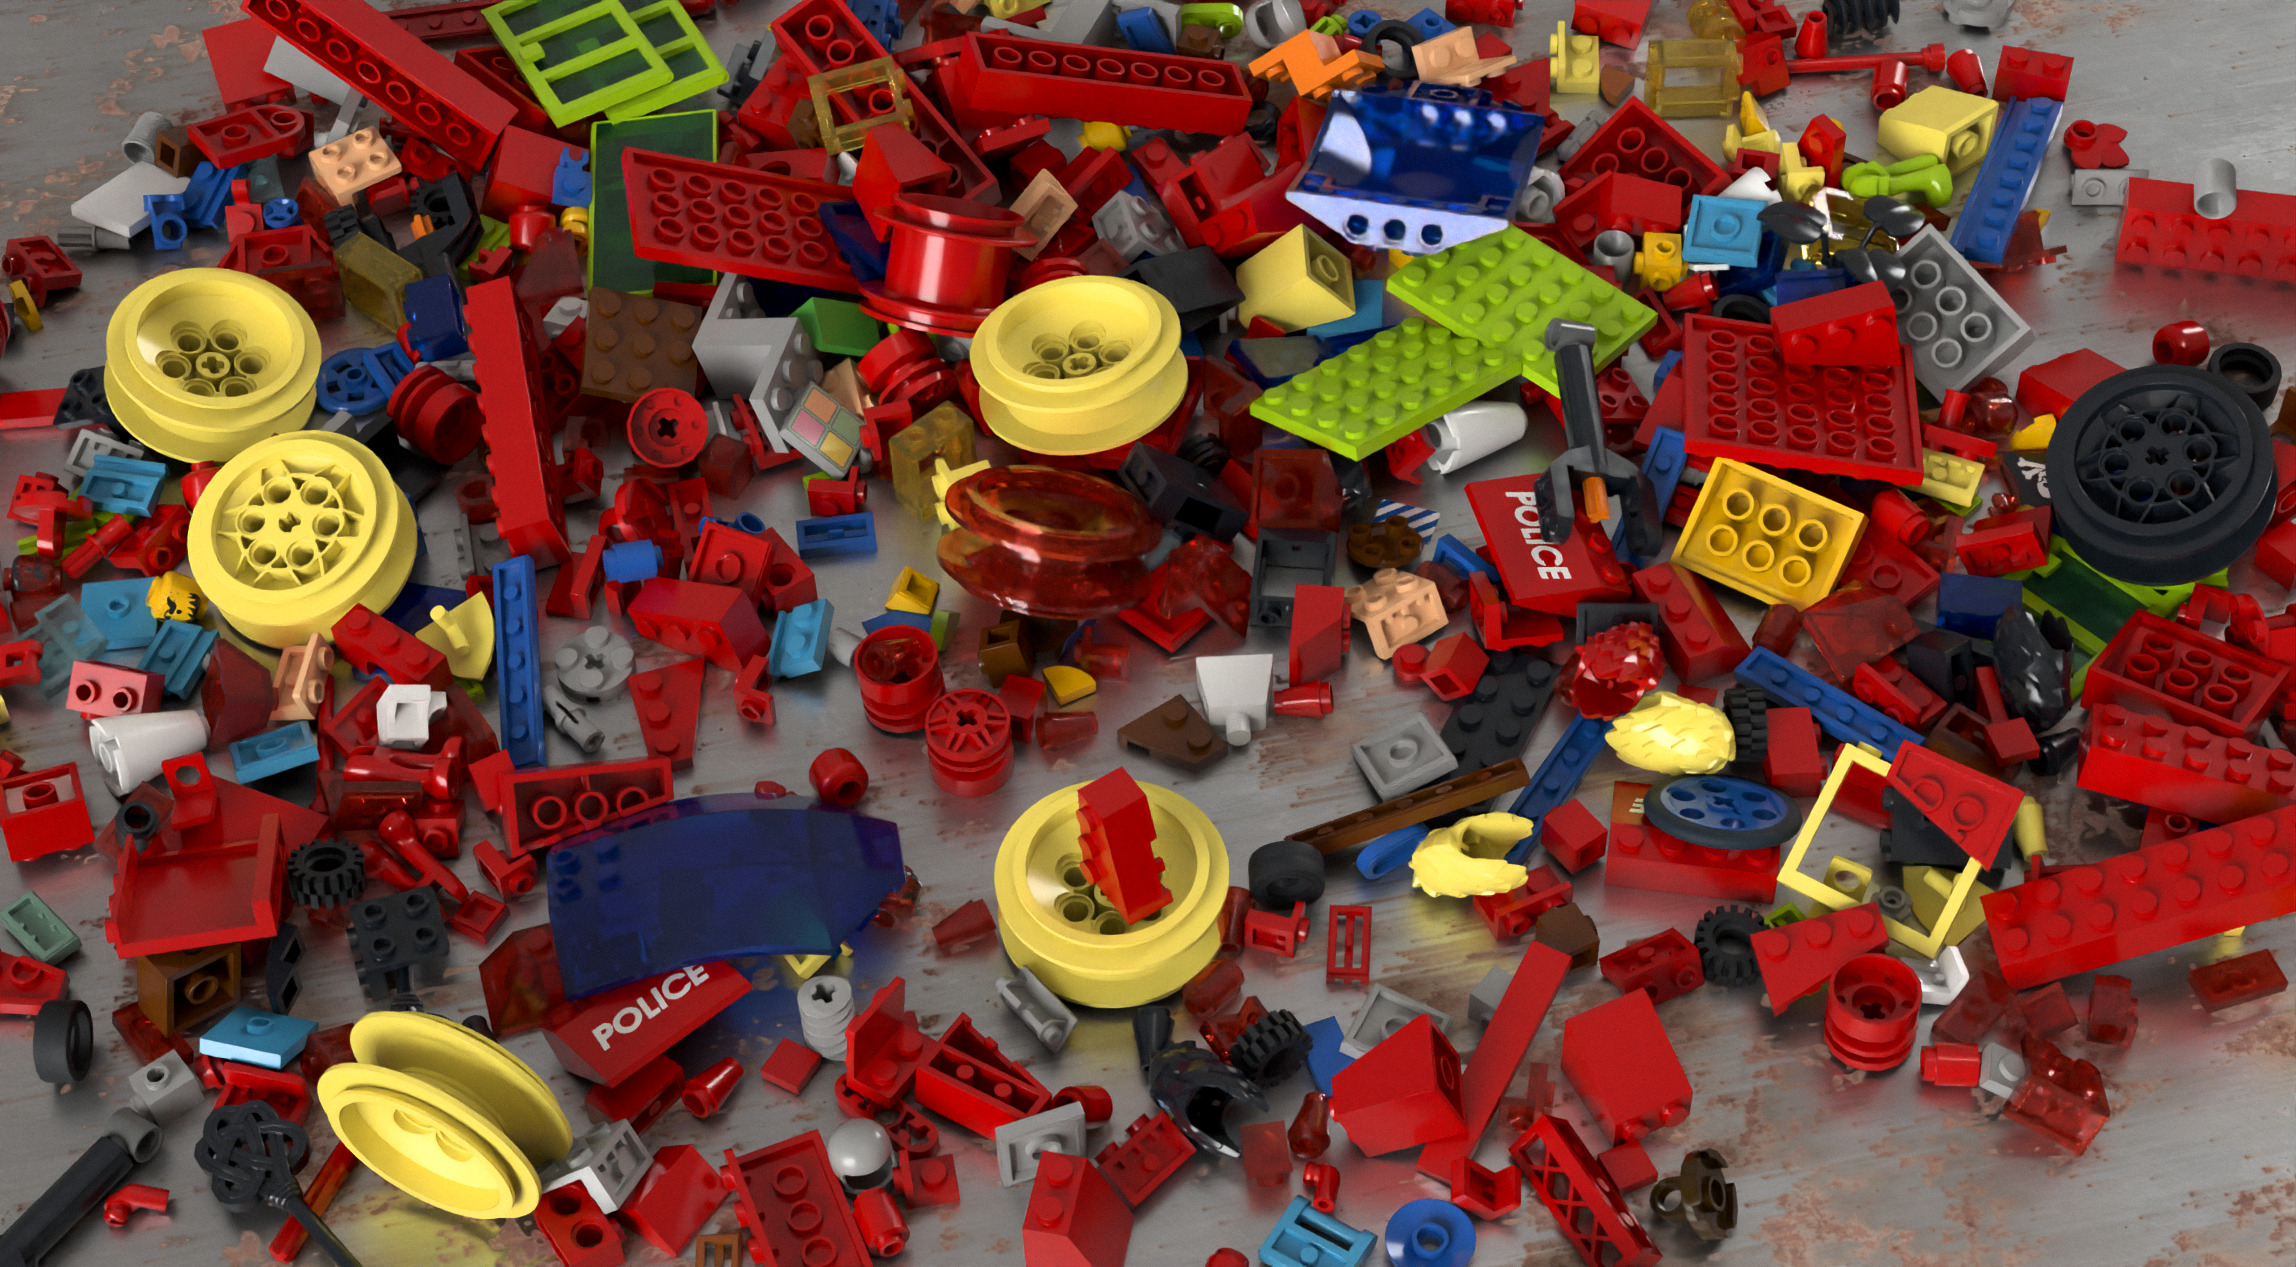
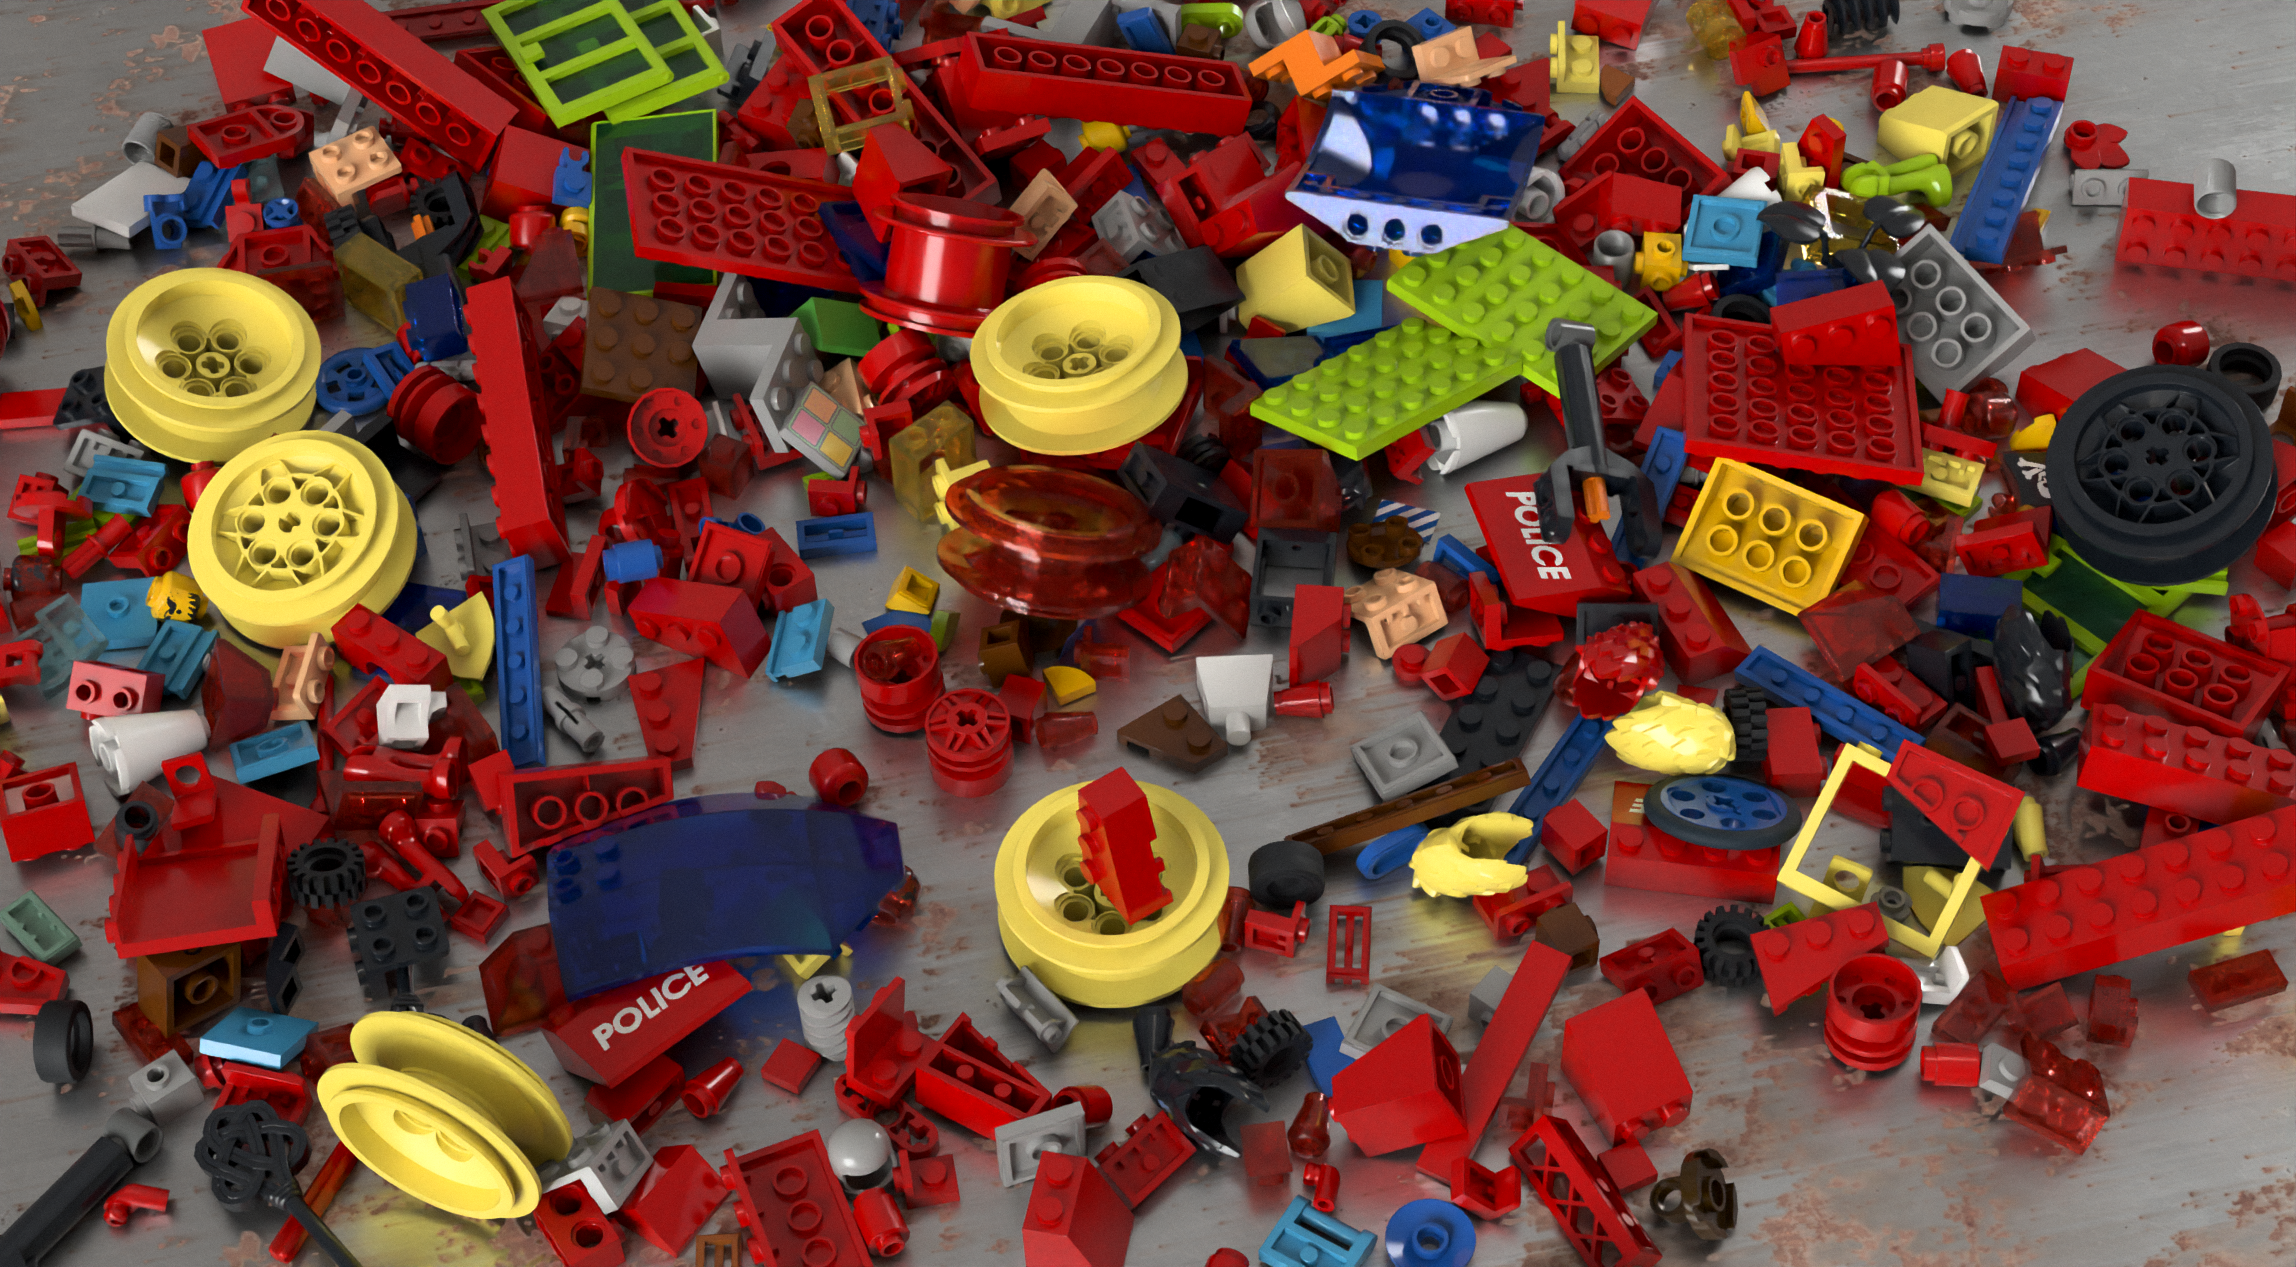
clear red plate [455,473,500,525] -> none
red bracket [733,654,777,725] -> none
clear red cone [931,898,997,950] -> none
clear yellow window [1643,39,1743,117] -> none
clear red brick [1752,604,1805,658] -> none
red bracket [2175,583,2235,631] -> none
none -> white bracket [684,5,724,69]

